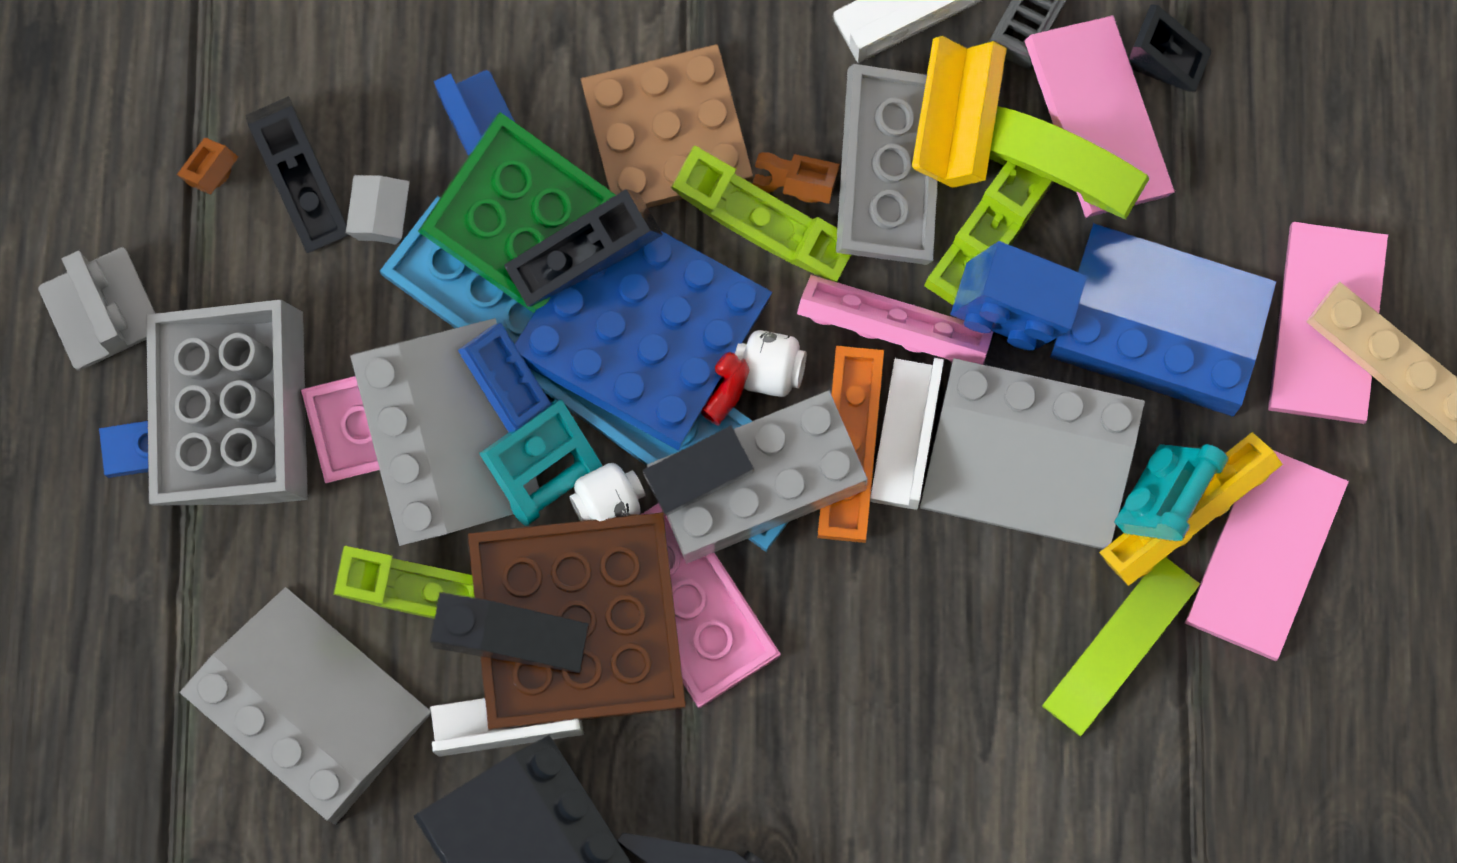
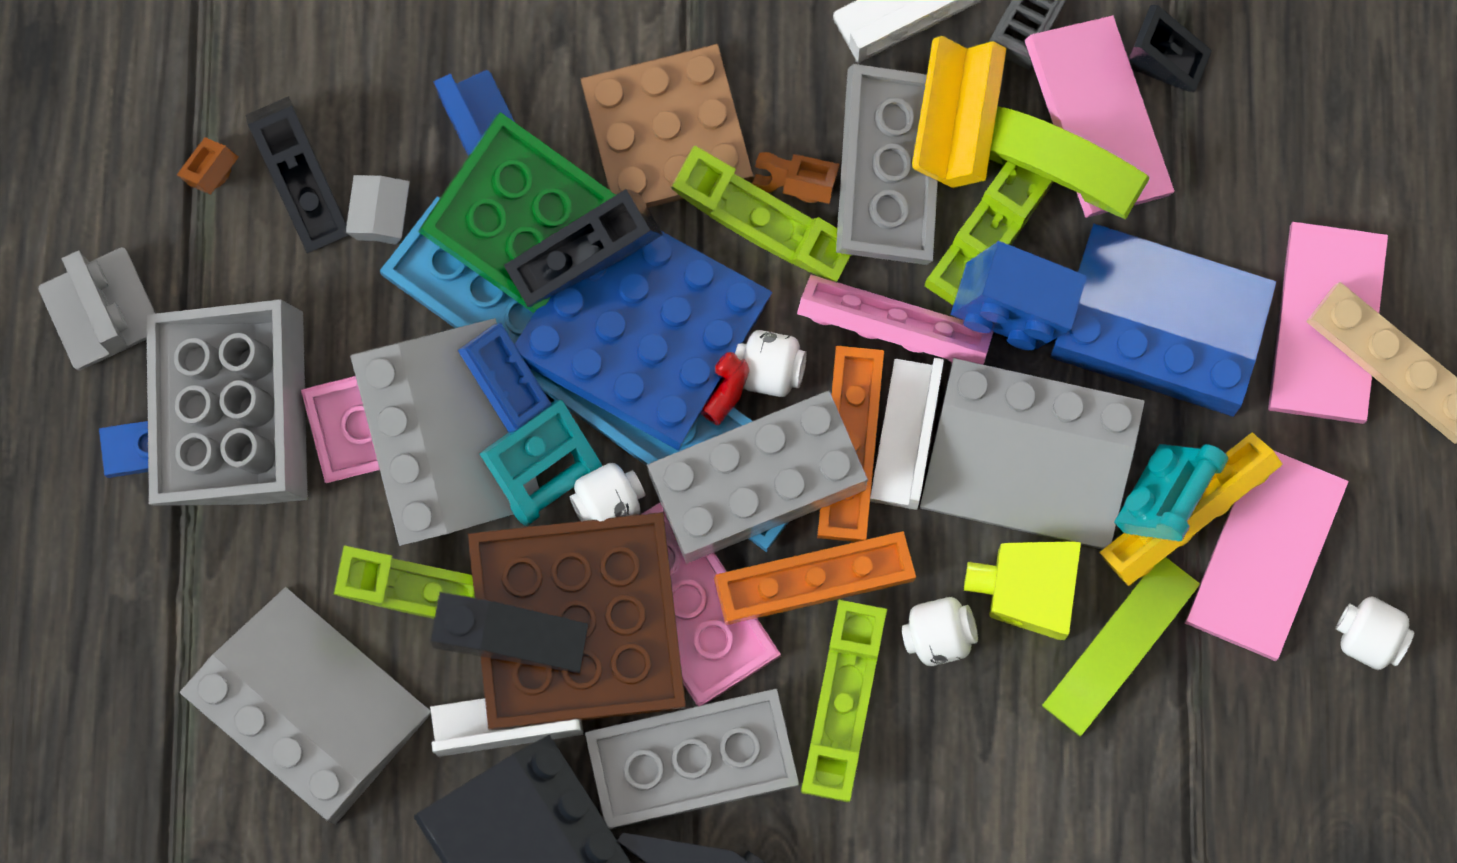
black tile [642,426,754,517] -> none
none -> light grey plate [585,689,799,830]
none -> orange plate [714,531,916,625]
none -> lime slope [801,600,887,803]
none -> white head [902,597,978,666]
none -> neon yellow torso [964,542,1081,641]
none -> white head [1336,597,1414,670]

